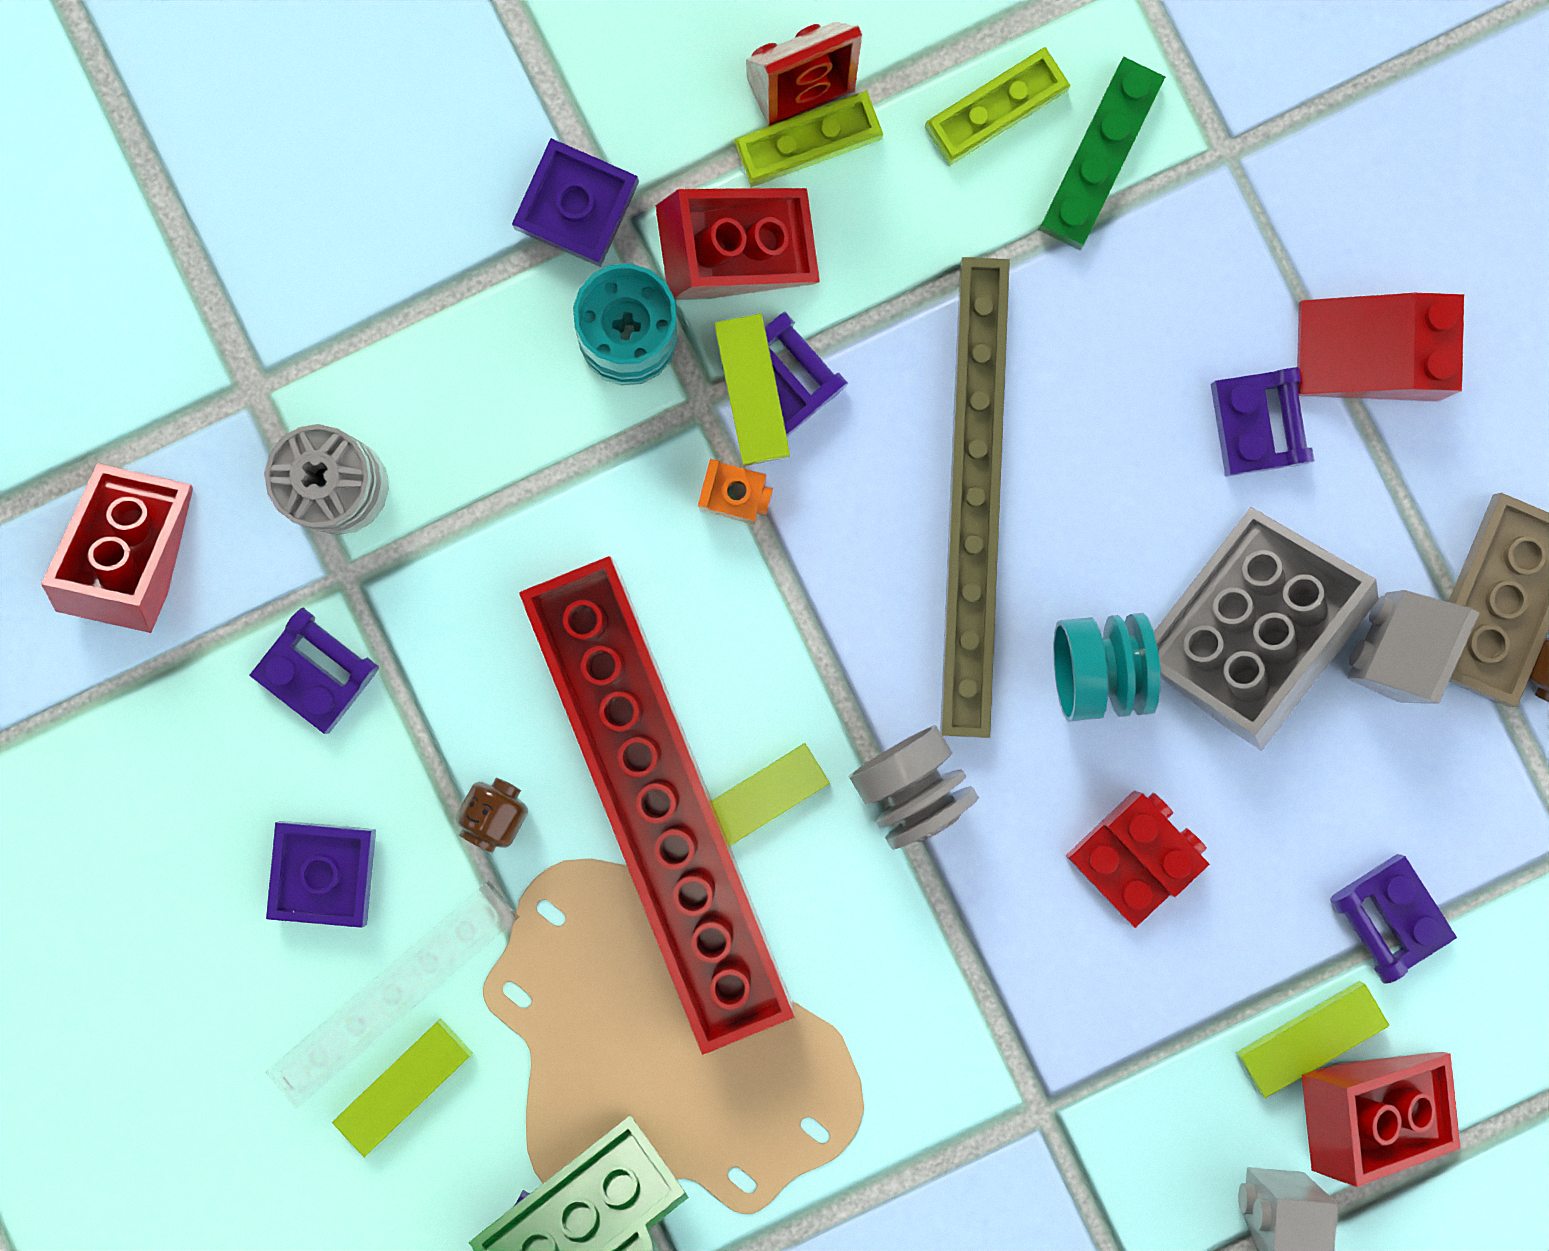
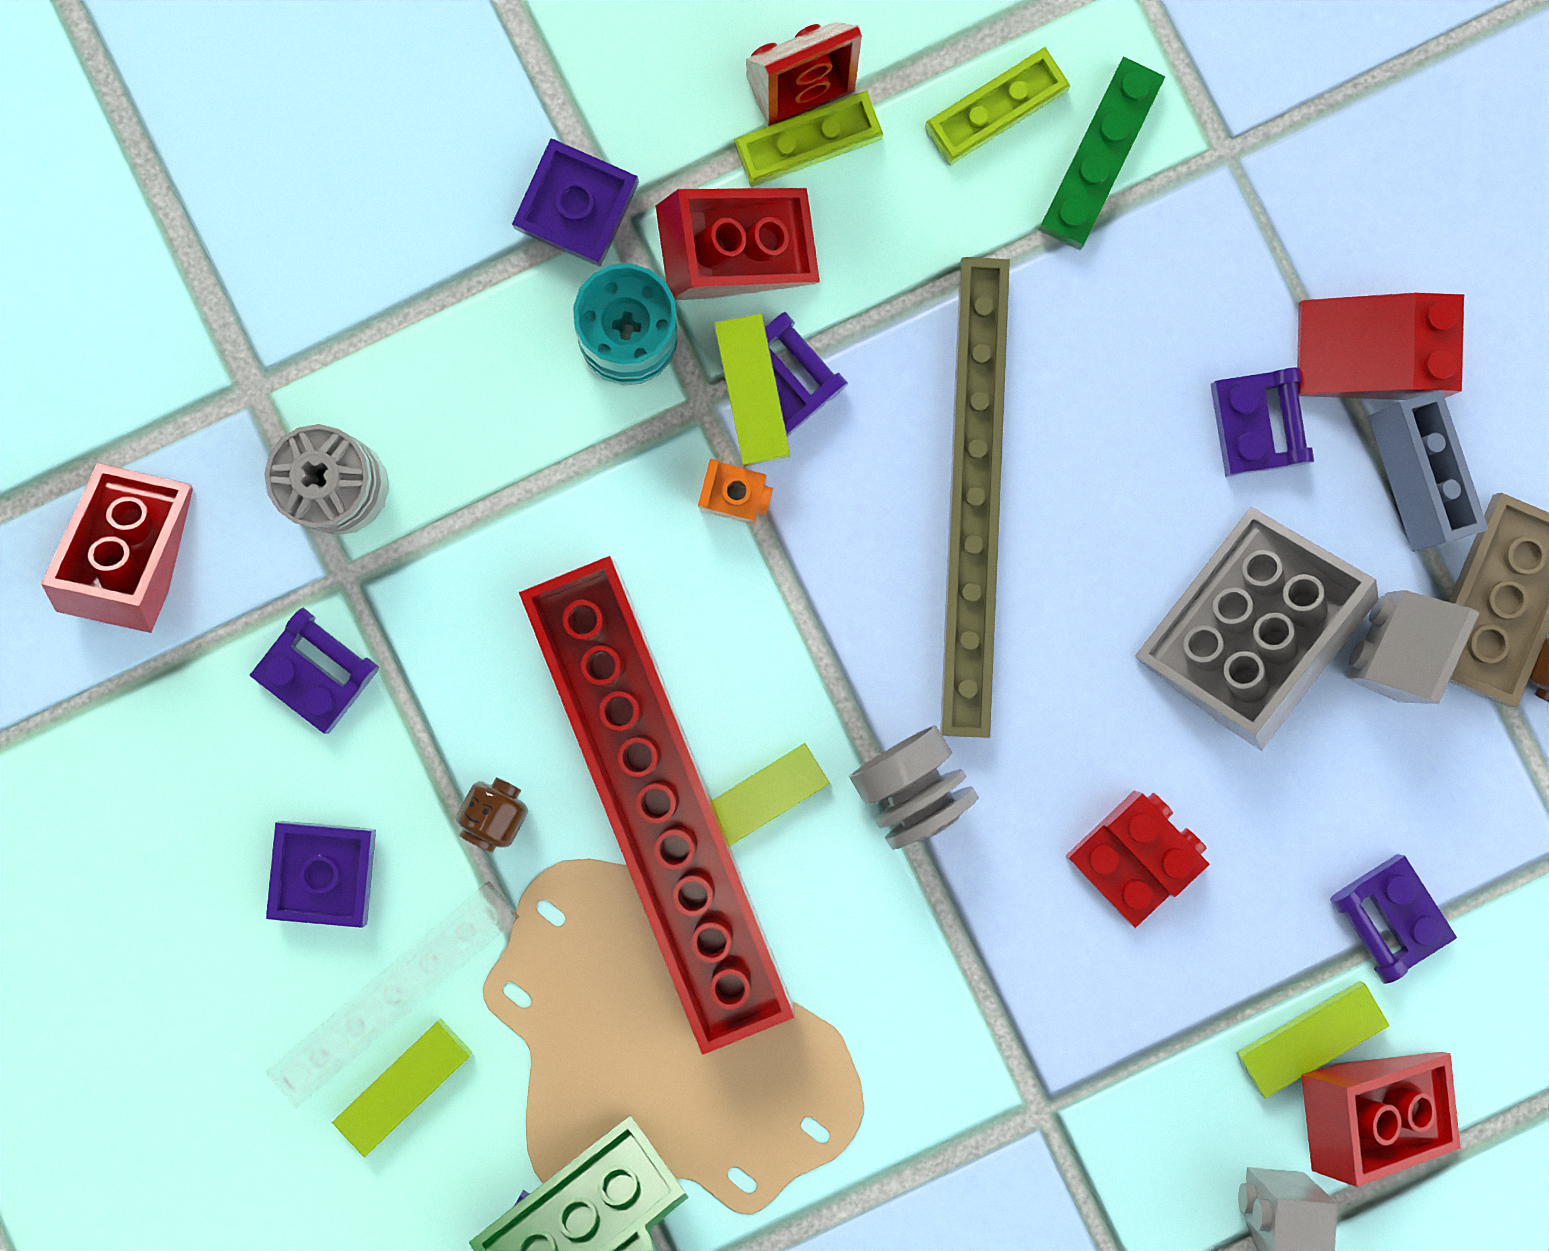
teal wheel [1053,613,1160,722] -> none
none -> sand blue brick [1368,390,1489,552]

